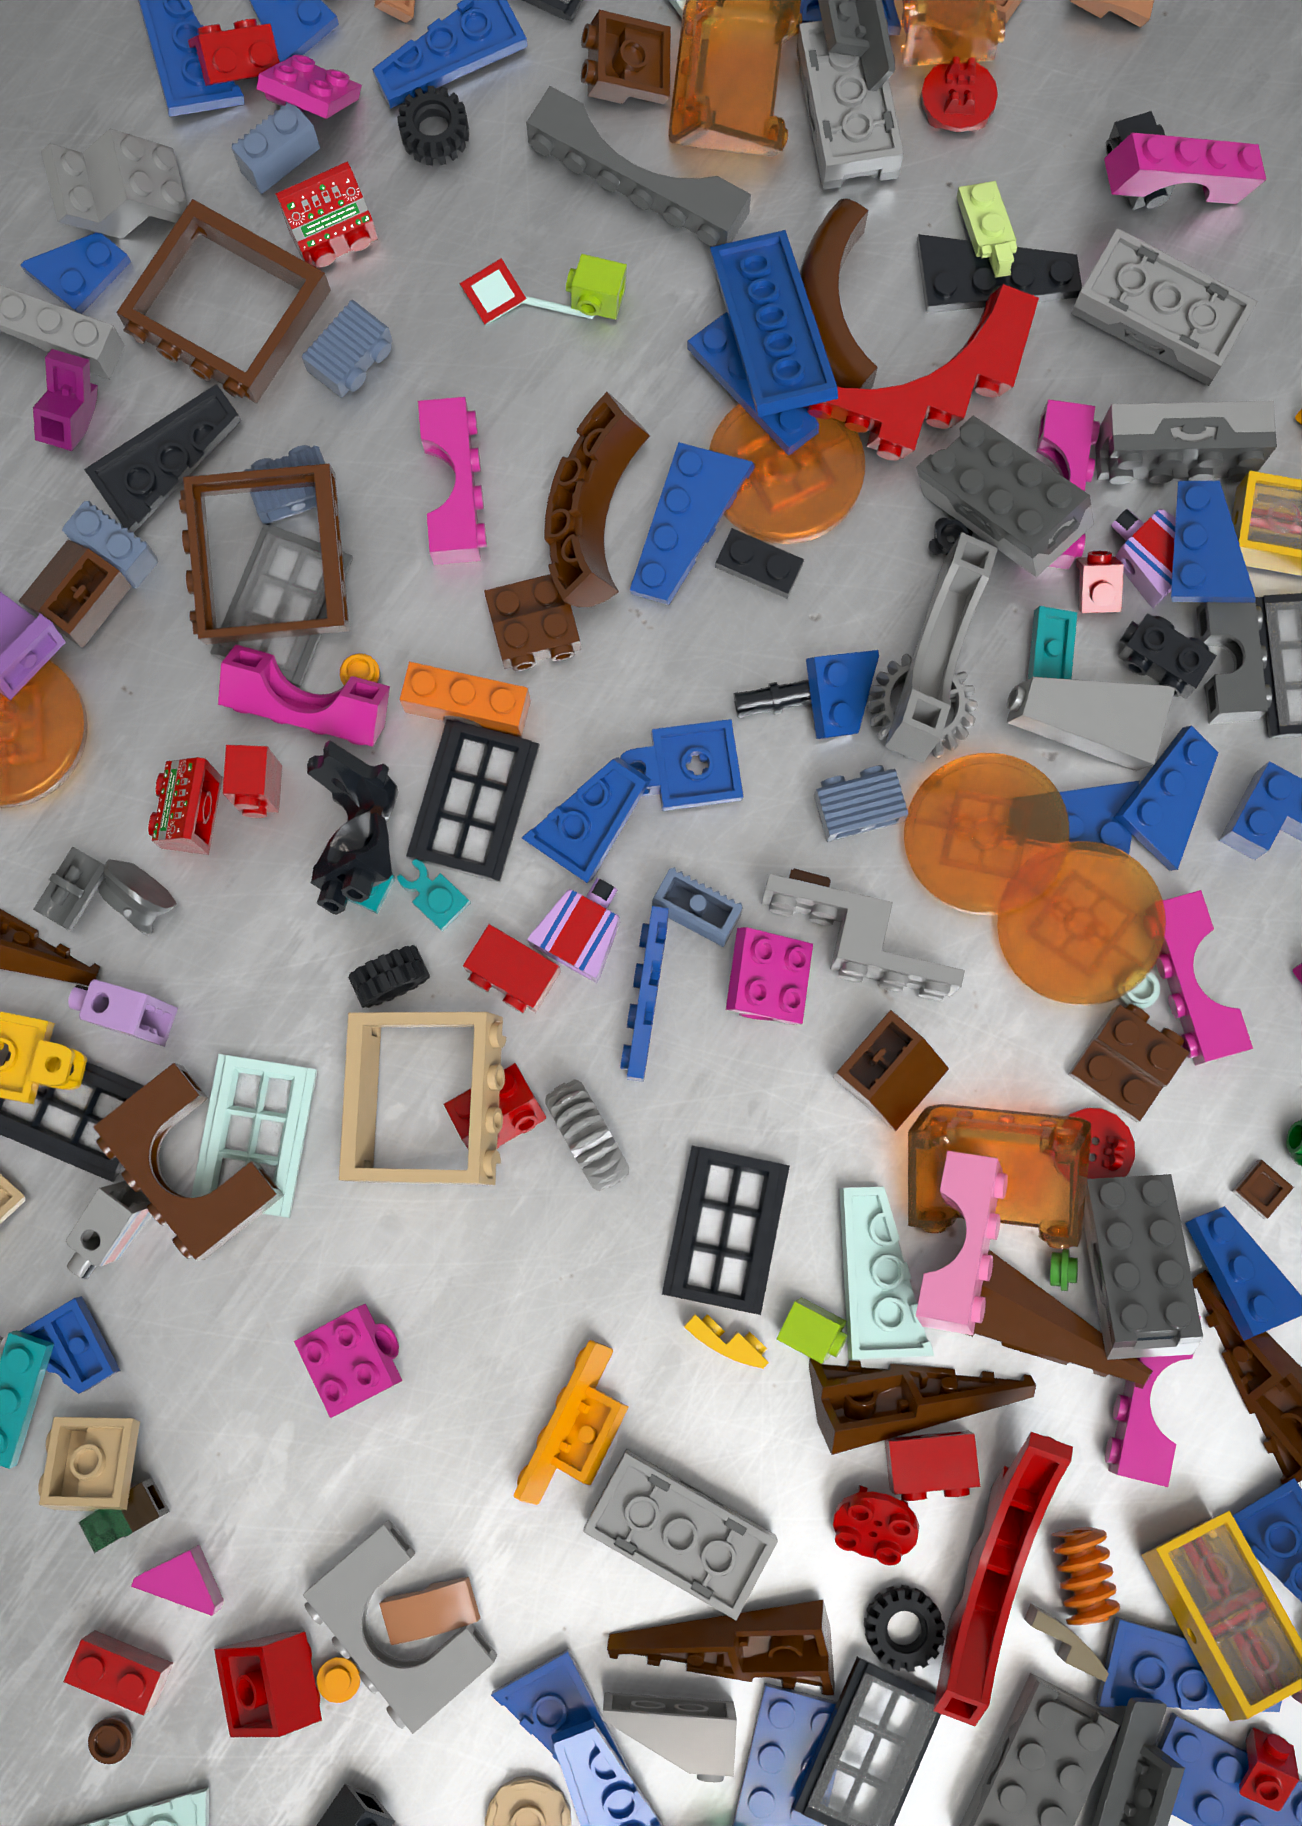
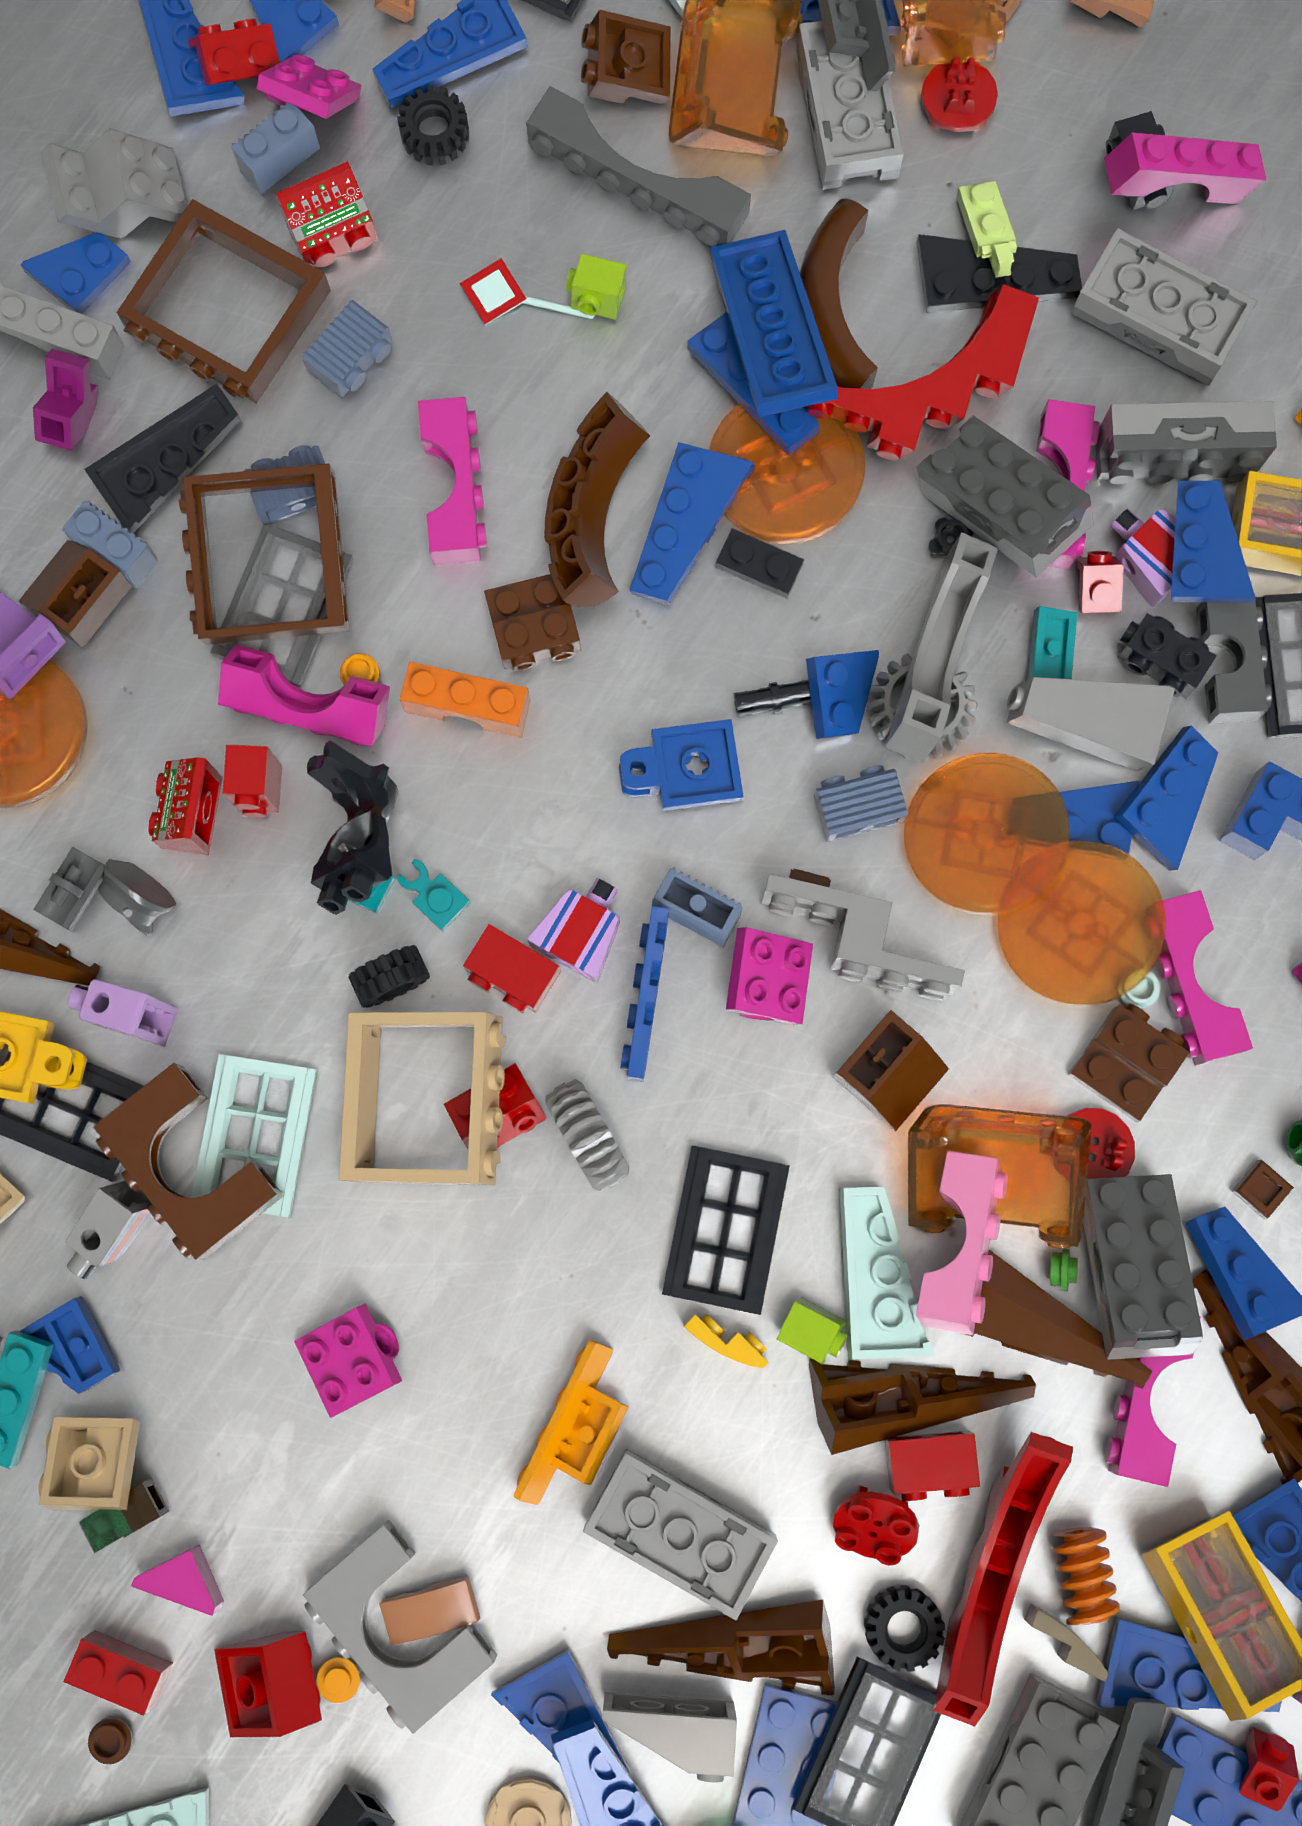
black piece [406,719,540,882] -> none
blue wing [521,757,652,883] -> none

